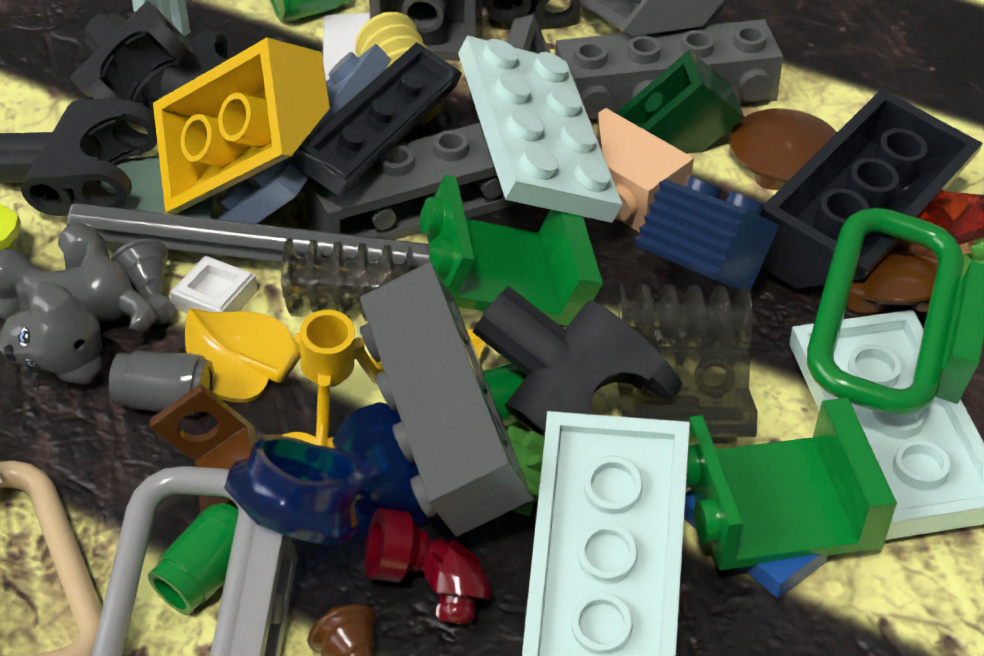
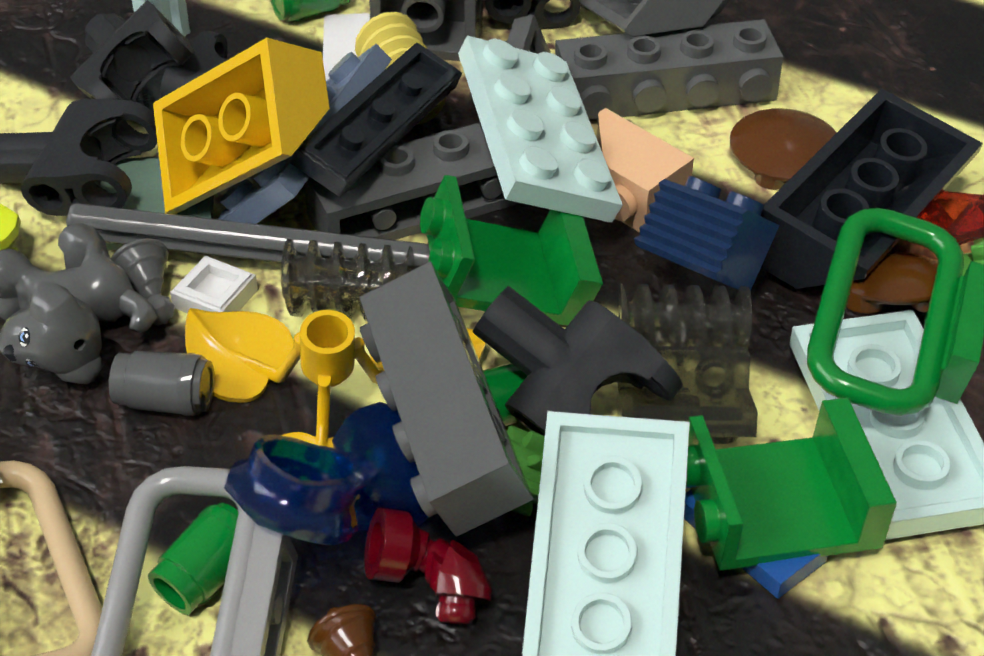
reddish brown bracket [150,385,263,512] -> none
dark green slope [616,50,745,154] -> none

